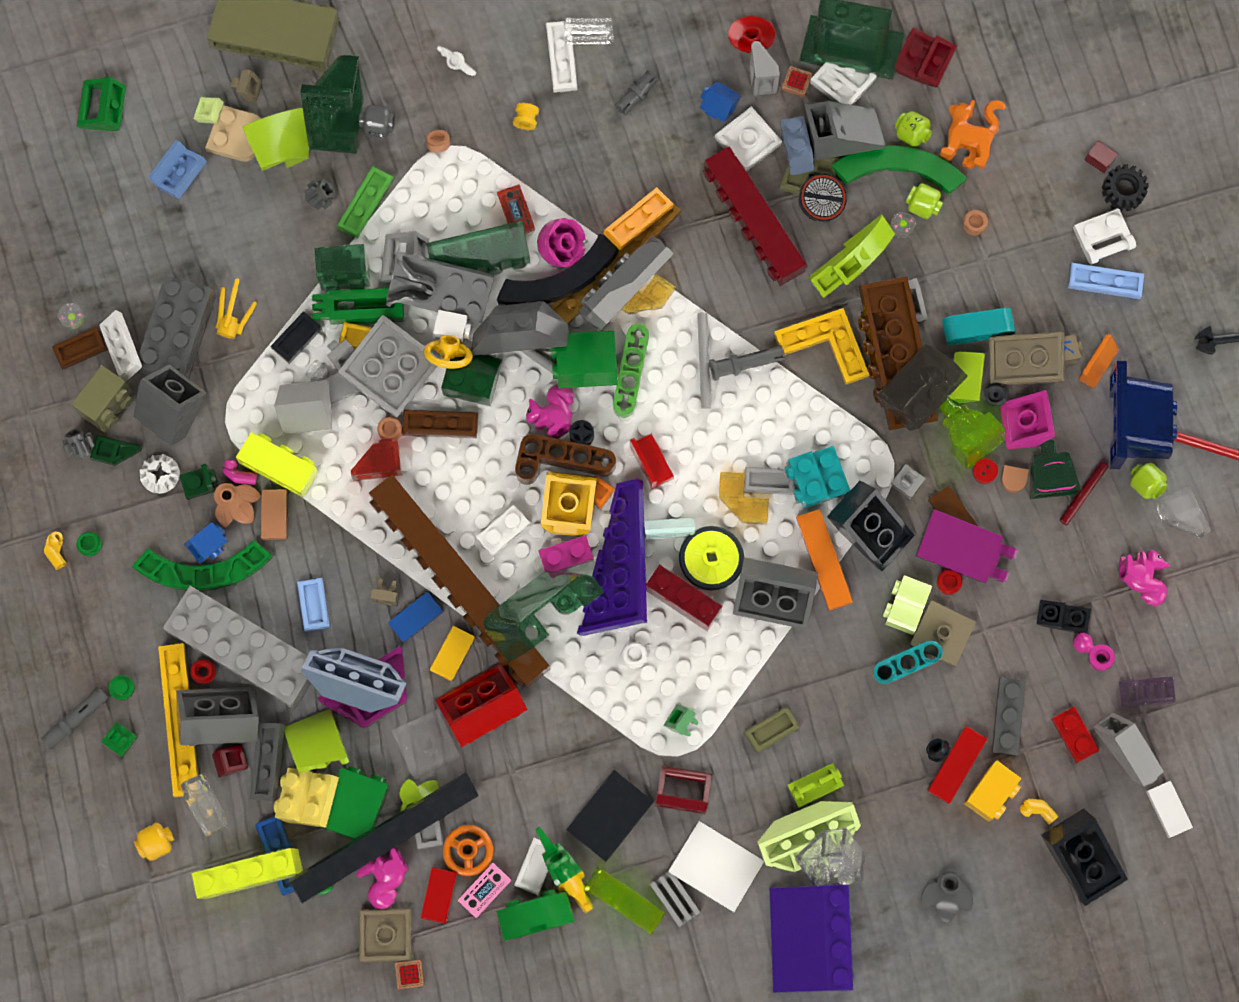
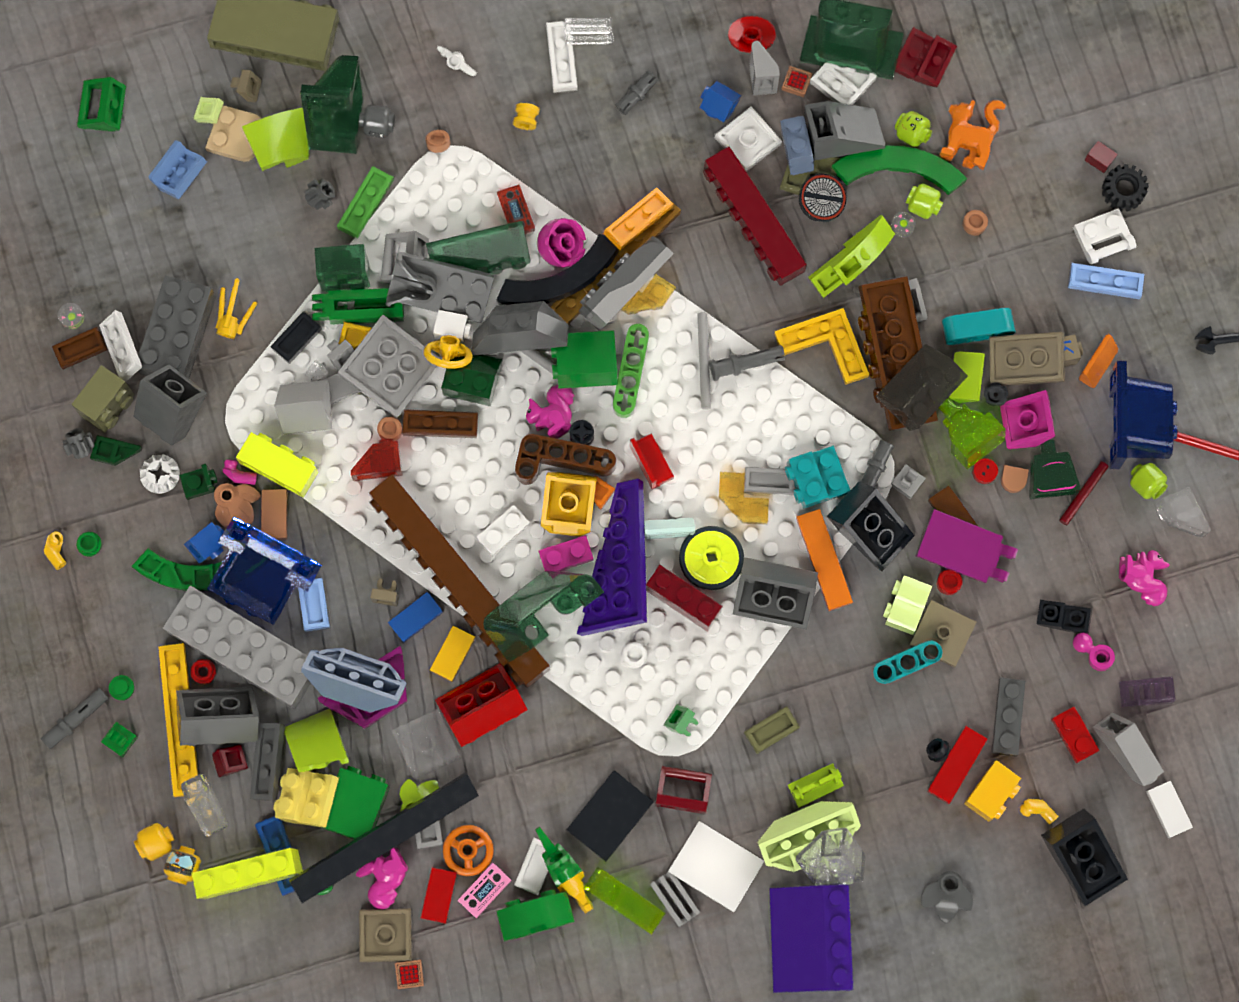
none -> head [163,845,201,885]
none -> clear blue windscreen [207,517,322,625]
none -> dark grey pin [861,440,894,487]

